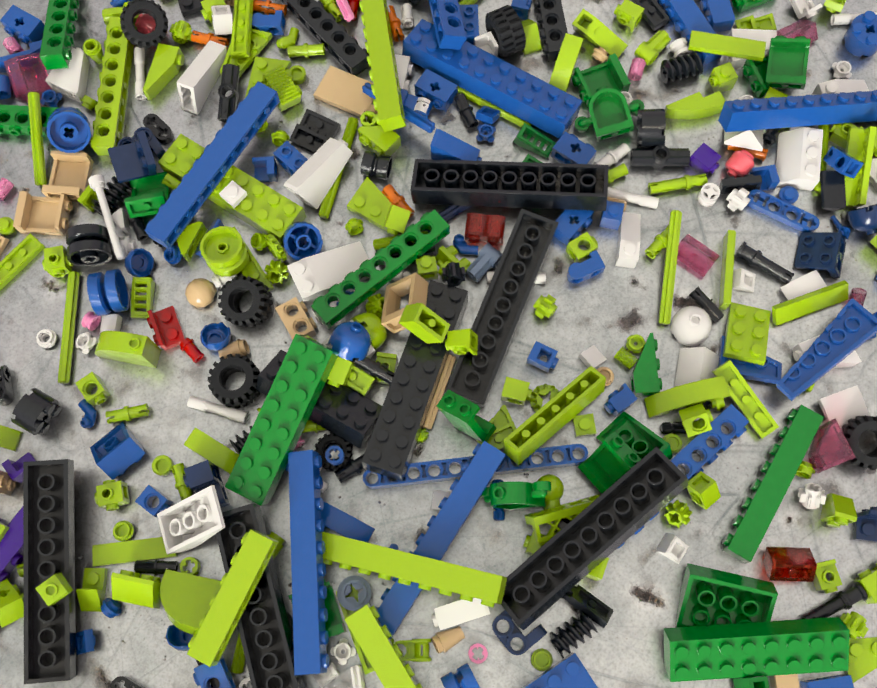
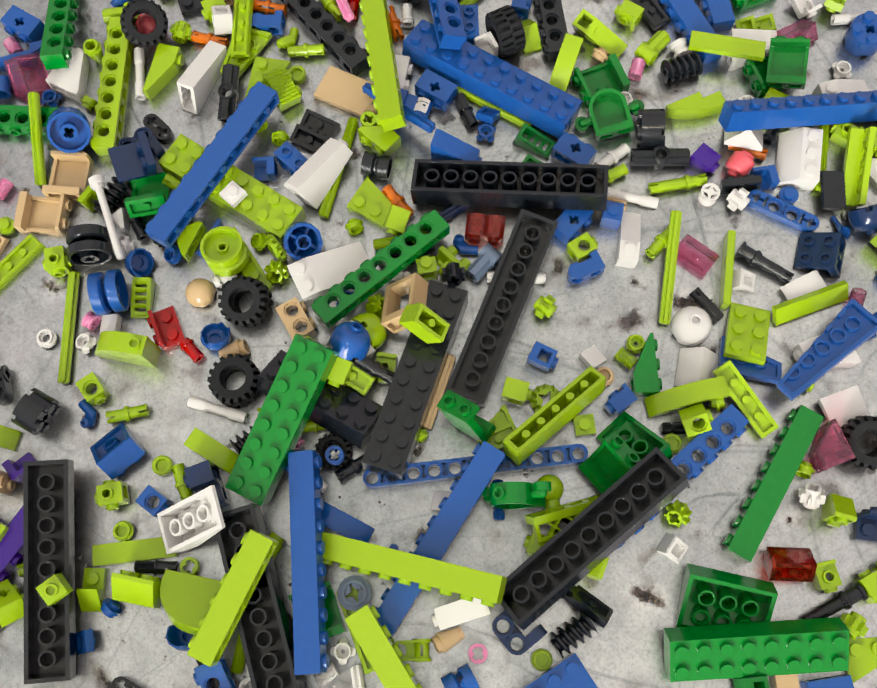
lime brick [445,329,478,355] -> none
lime brick [687,471,721,510] -> none
lime brick [708,62,738,93] -> none
blue leg [823,145,864,179] -> none

